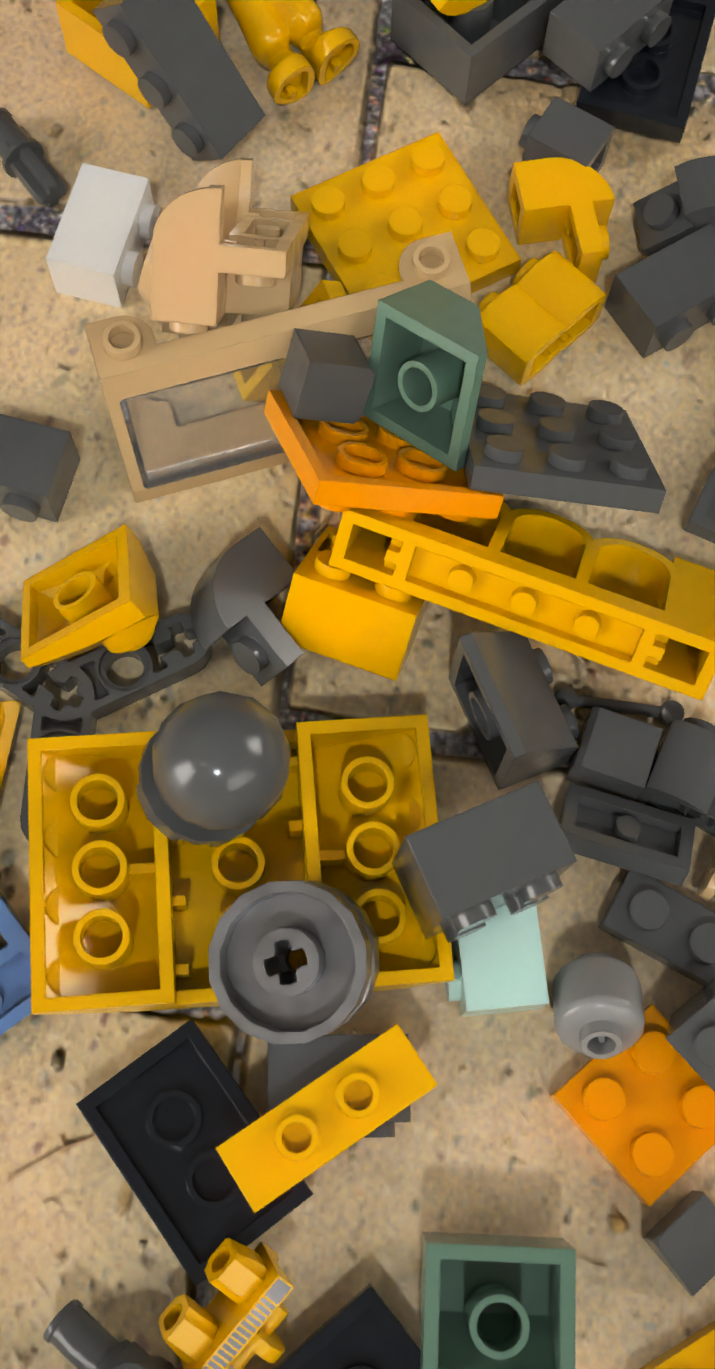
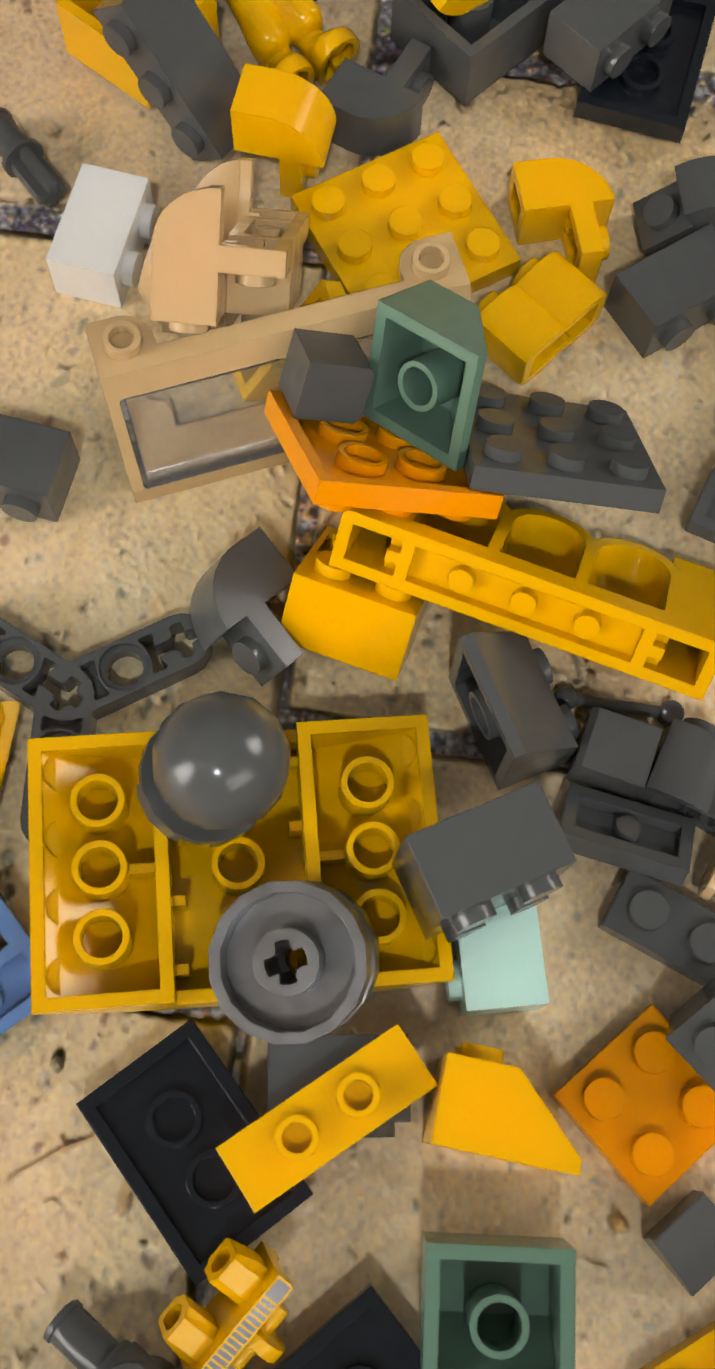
yellow slope [20,524,159,668] -> none
dark grey brick [519,96,615,172] -> none
light grey head [553,952,645,1059] -> none
none -> yellow brick [230,63,337,197]
none -> dark grey brick [321,38,434,156]
none -> yellow slope [422,1042,582,1176]

